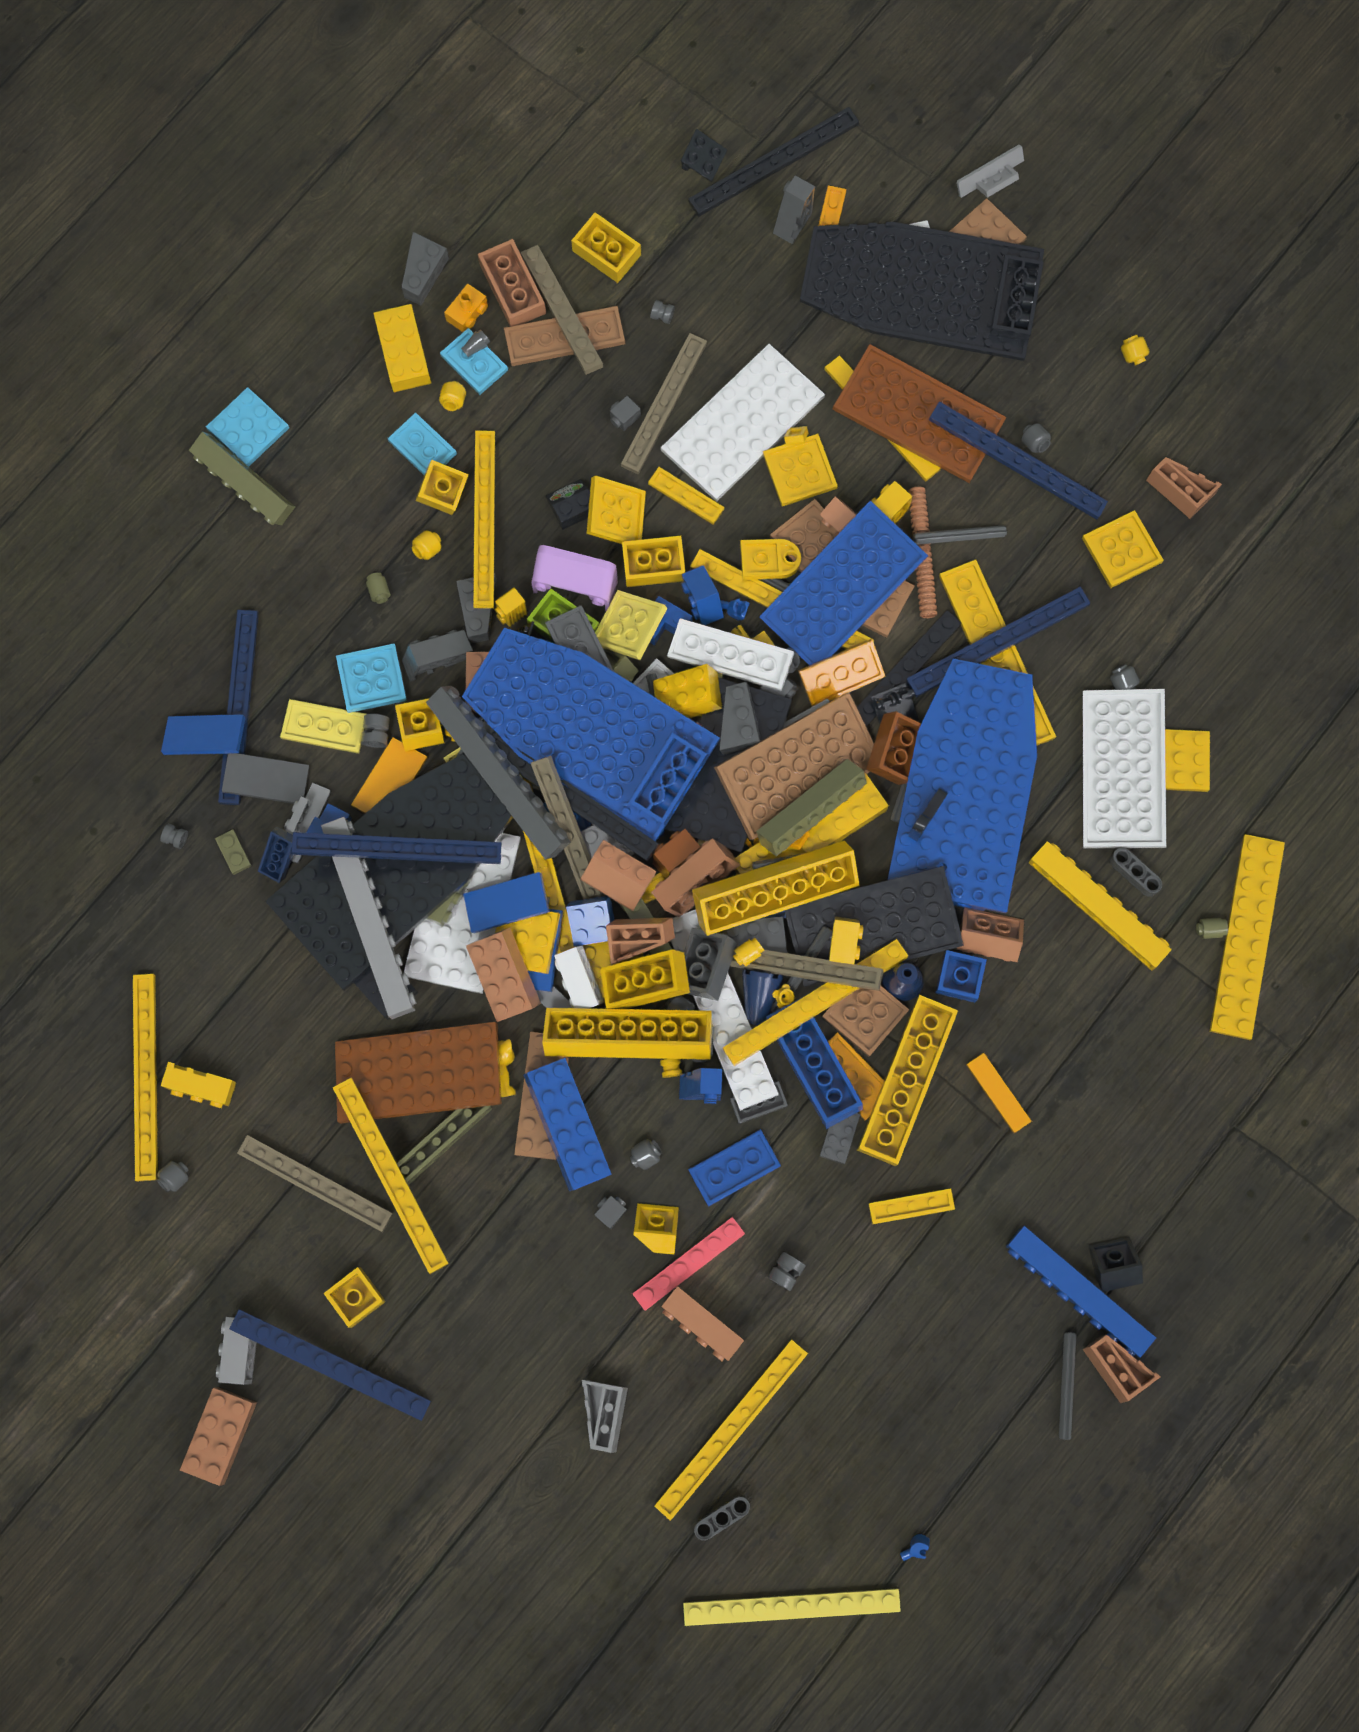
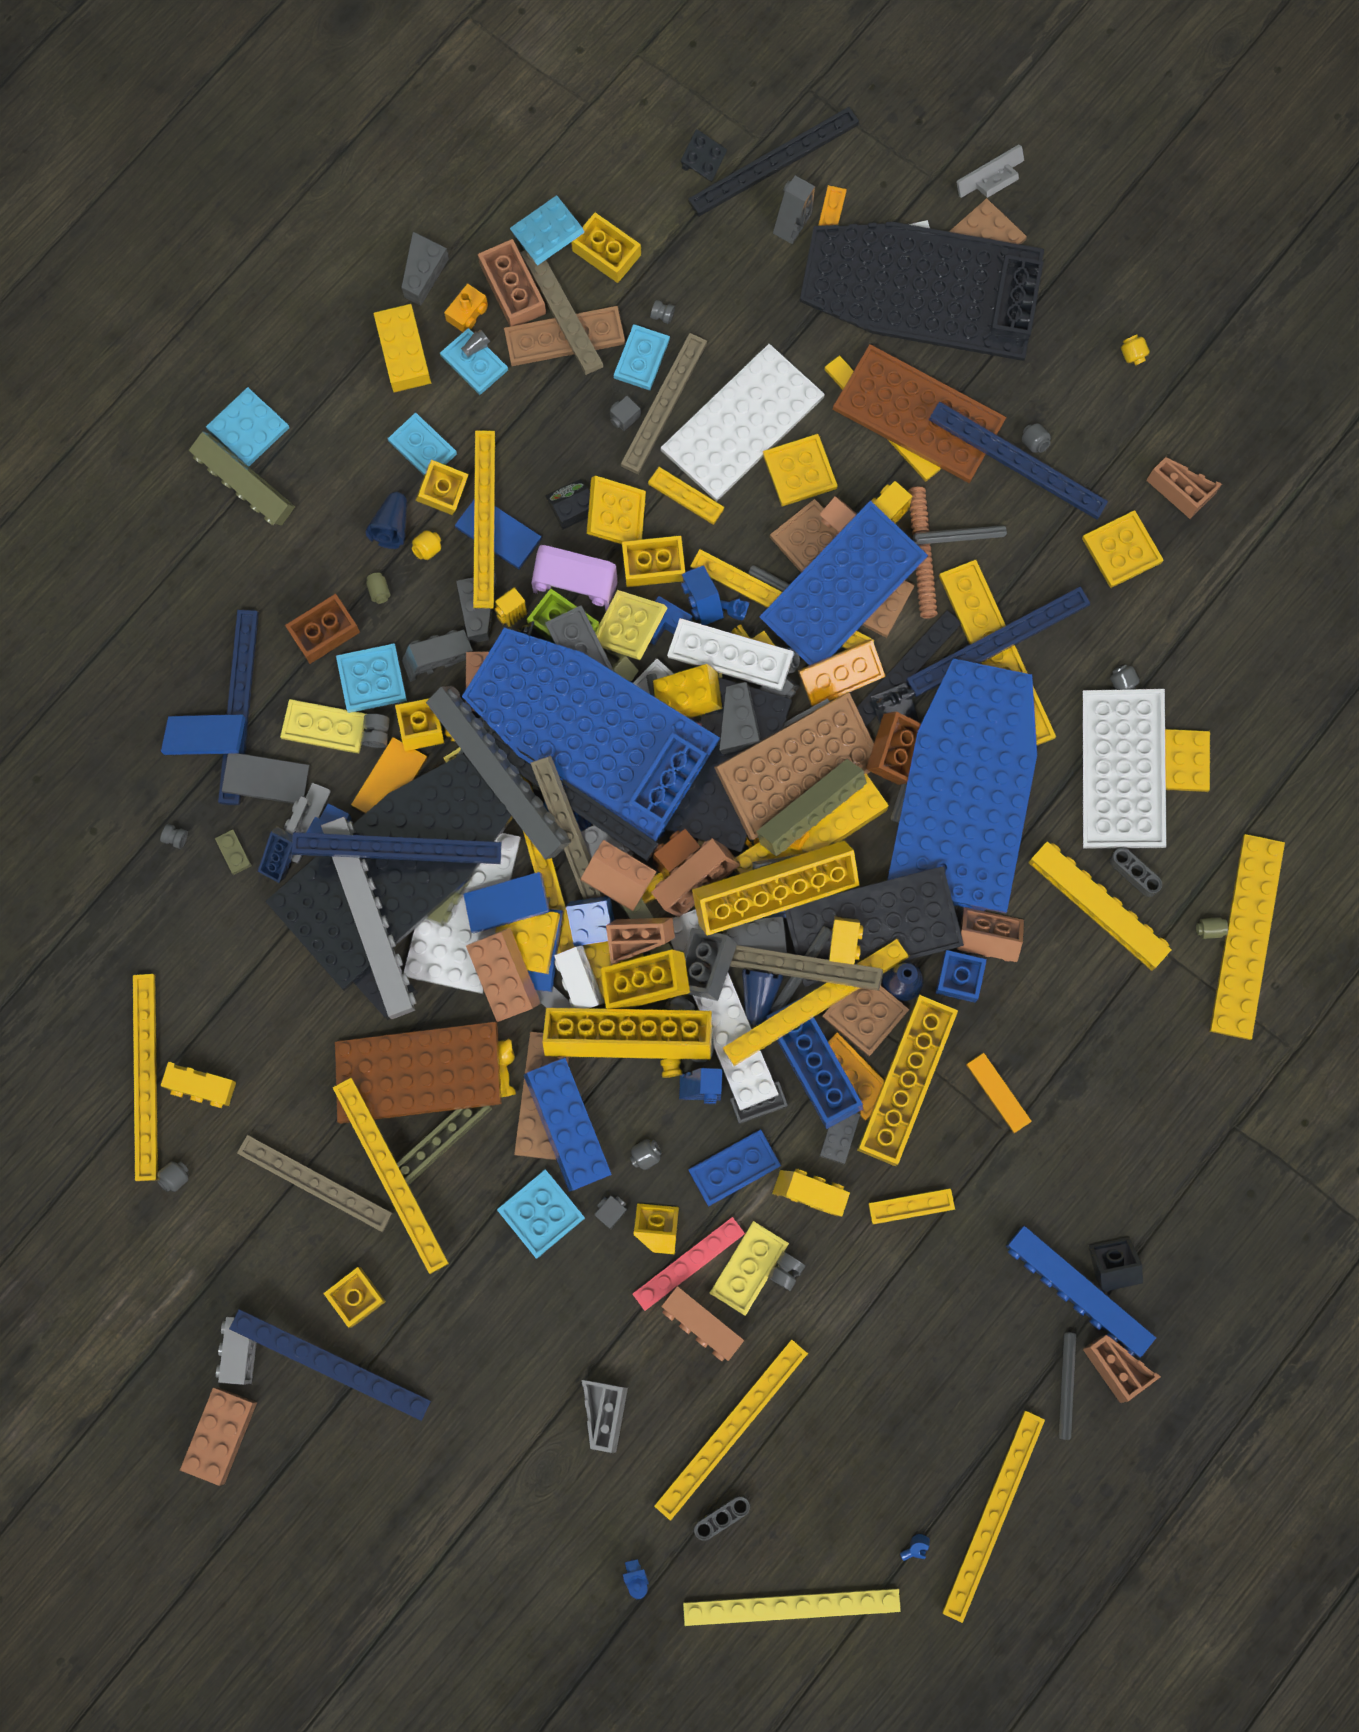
yellow head [439,381,466,411] -> none
yellow brick [733,938,765,967] -> none
yellow plate [740,539,801,580] -> none
yellow plate [772,984,795,1008] -> none
yellow tile [784,426,808,444] -> none
black beam [909,788,948,841] -> none
none -> dark orange brick [285,594,360,664]
none -> dark blue cone [366,492,407,549]
none -> blue tile [455,499,542,569]
none -> medium azure plate [497,1169,585,1259]
none -> medium azure plate [510,195,585,265]
none -> medium azure plate [614,324,670,390]
none -> blue hips [623,1560,649,1599]
none -> light yellow tile [710,1221,789,1316]
none -> yellow wedge [772,1169,850,1217]
none -> yellow plate [942,1411,1045,1623]

